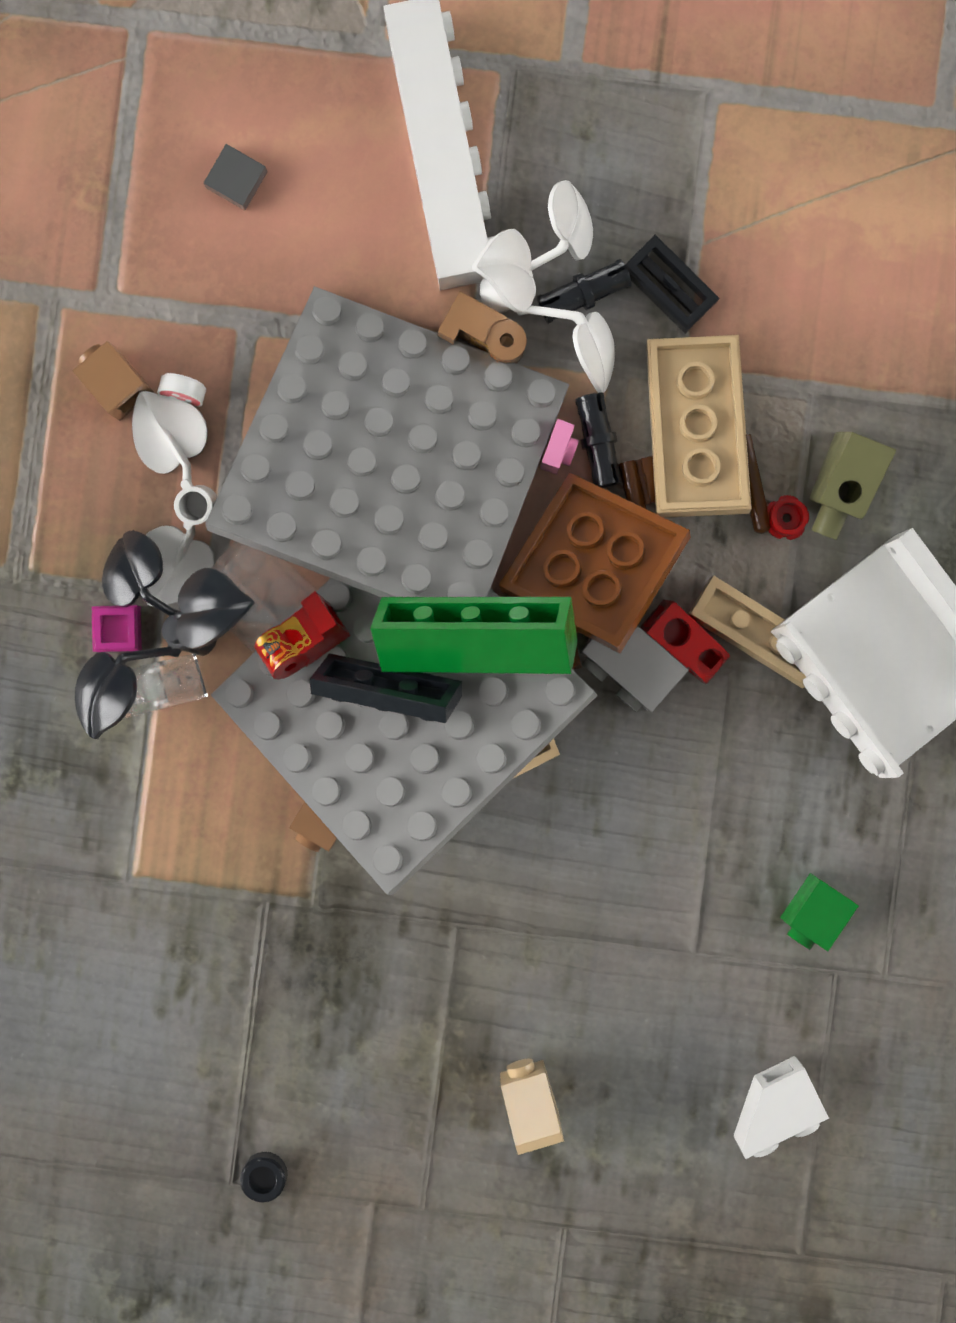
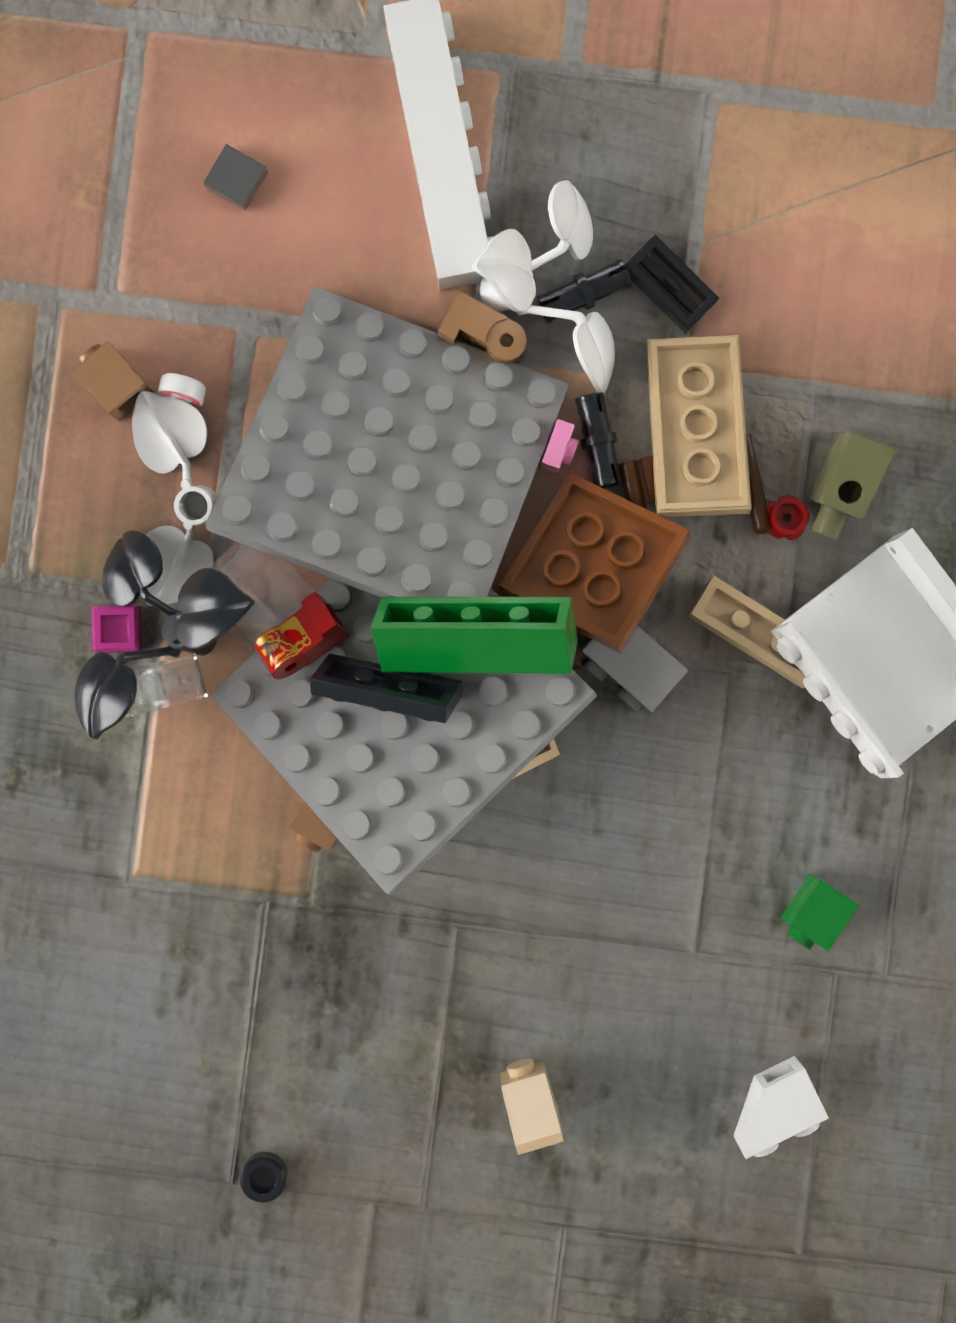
red leg [640,599,730,685] -> none

